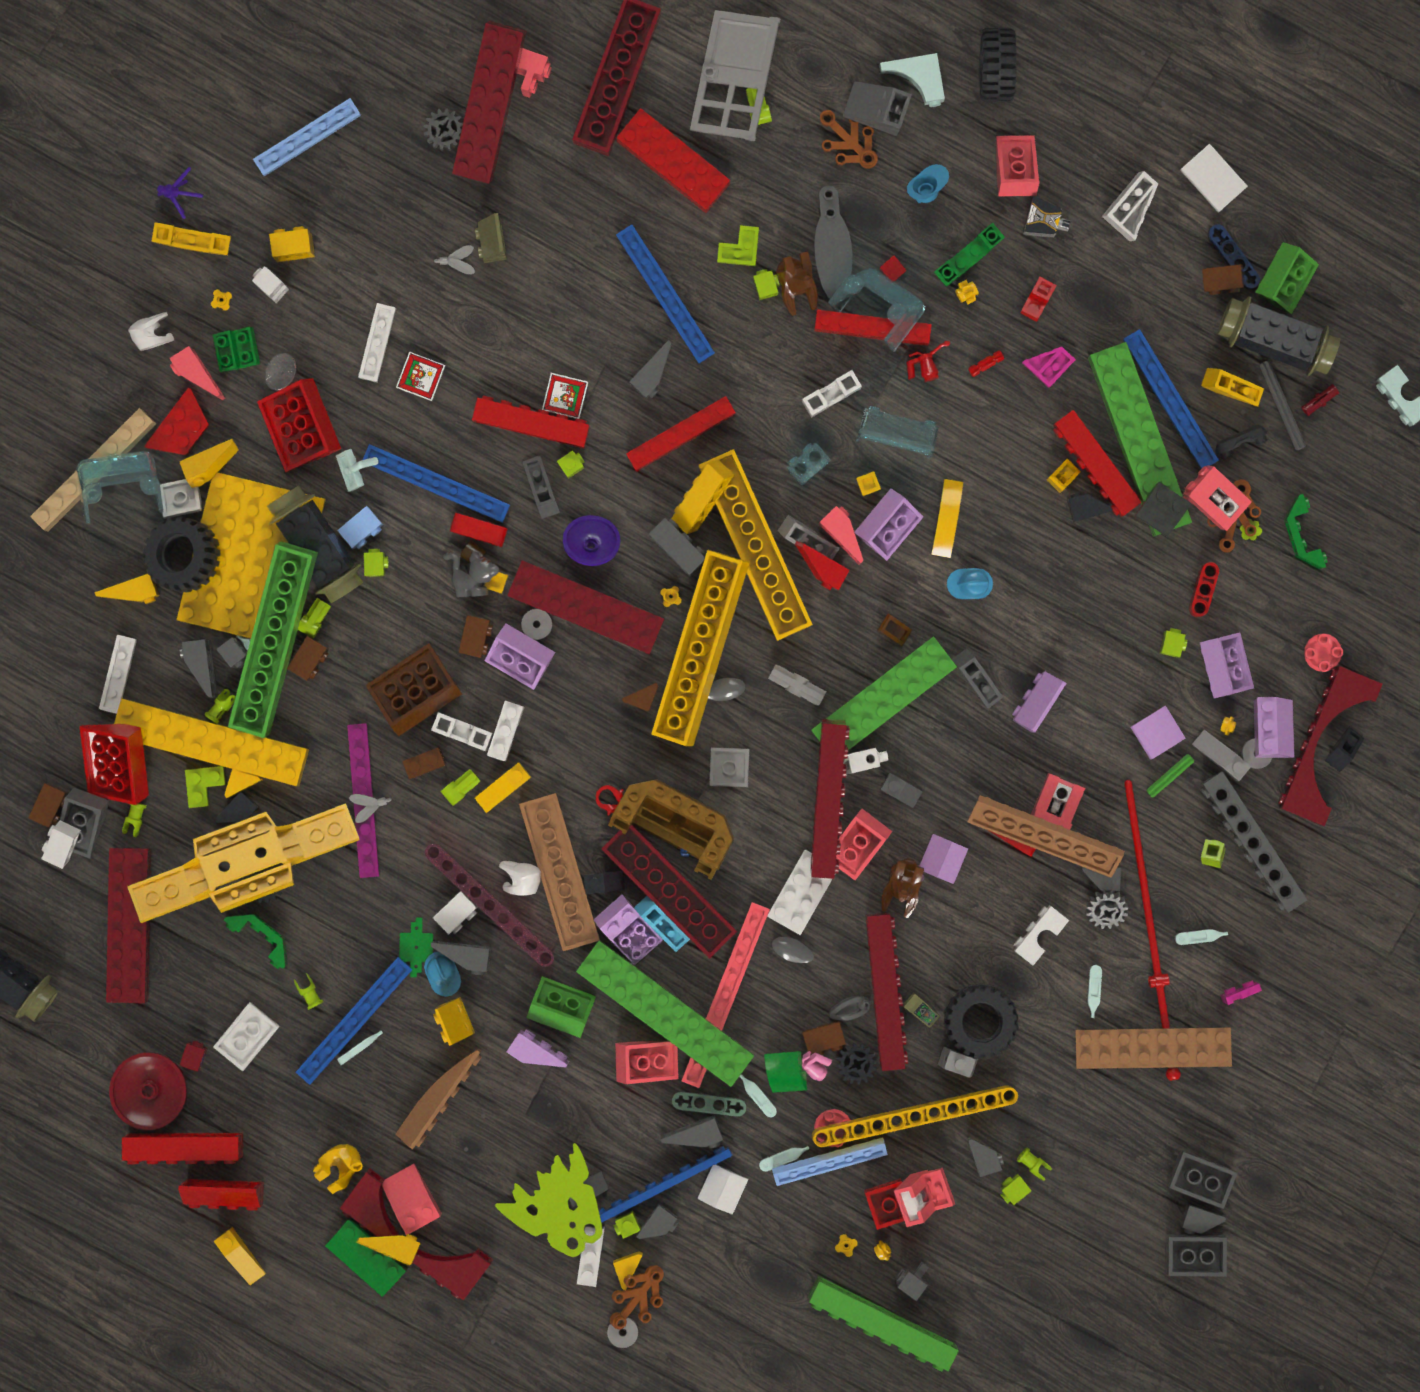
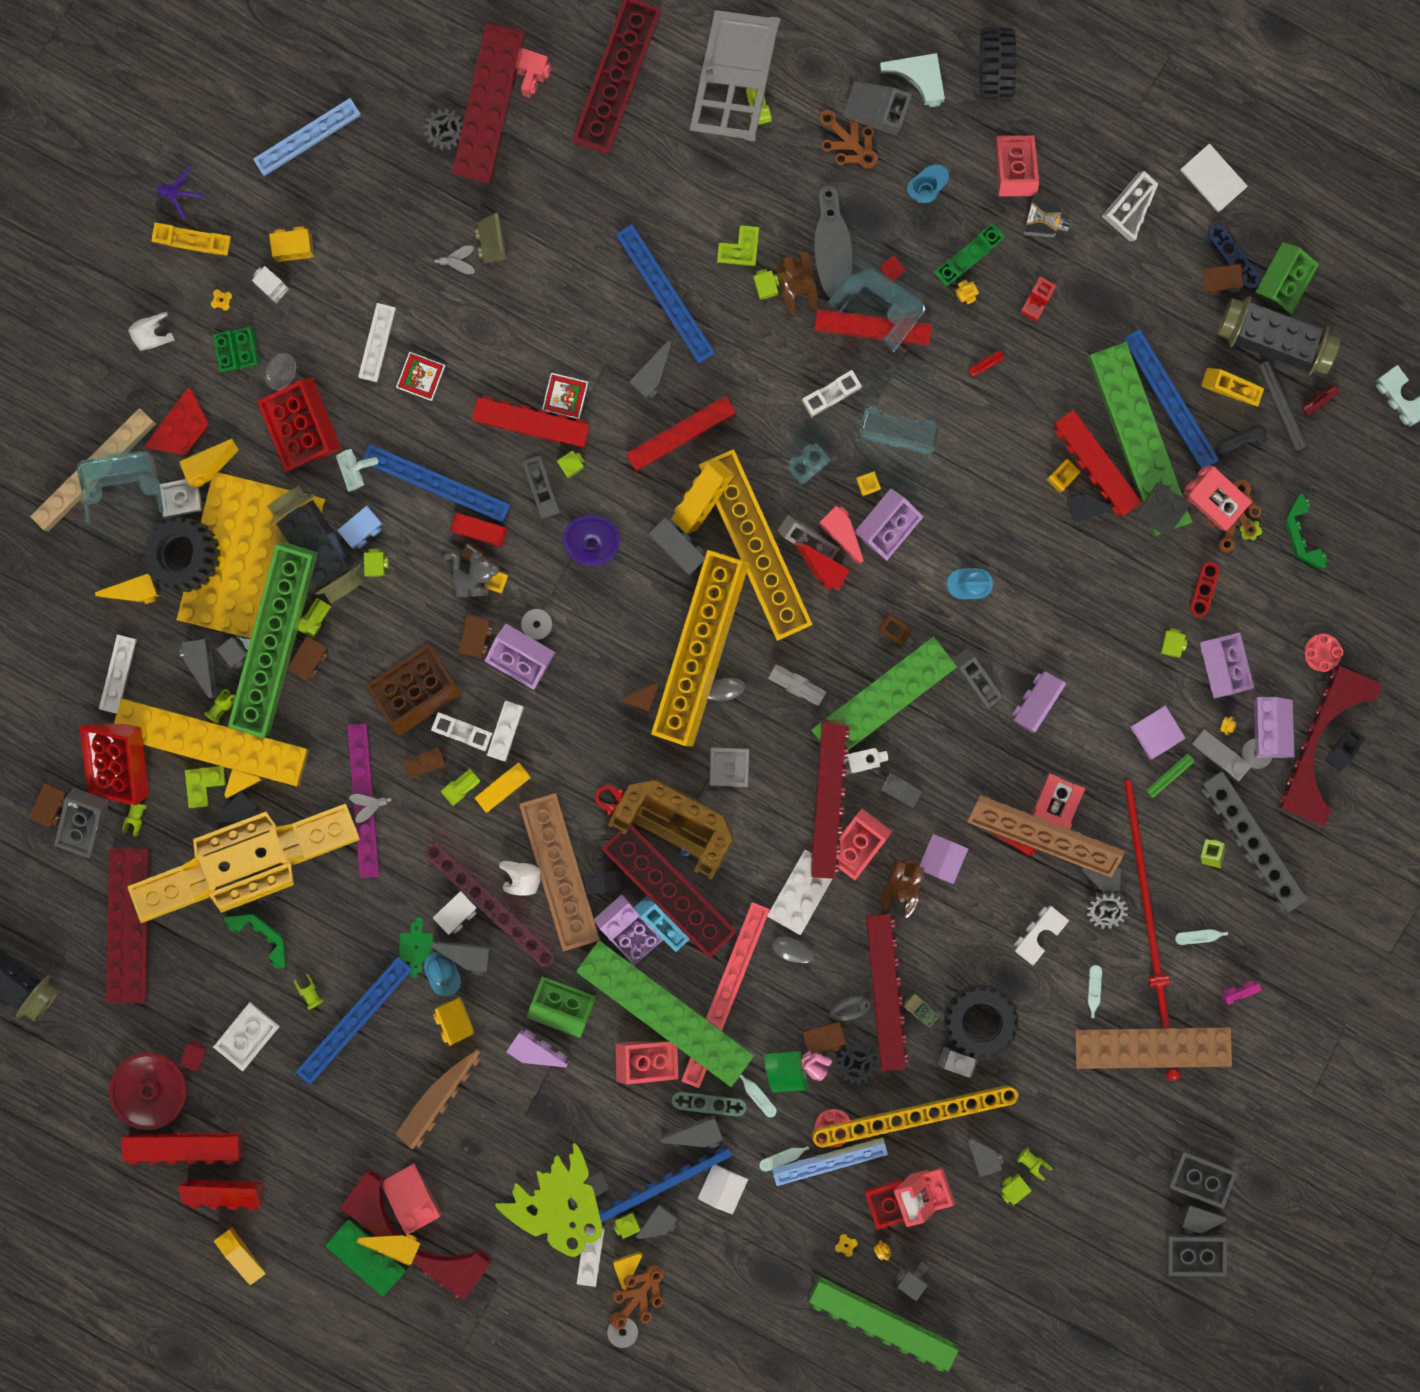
white brick [42,820,81,869] -> none
coral slope [170,346,226,400] -> none
yellow piece [313,1144,363,1194] -> none
light aqua piece [337,1031,383,1065] -> none
dark red brick [507,561,665,655] -> none
red brick [617,108,730,213] -> none
yellow plate [661,586,681,607] -> none
red piece [907,340,950,382] -> none
yellow slope [931,479,963,558] -> none
dark pink wing [1022,347,1076,388] -> none

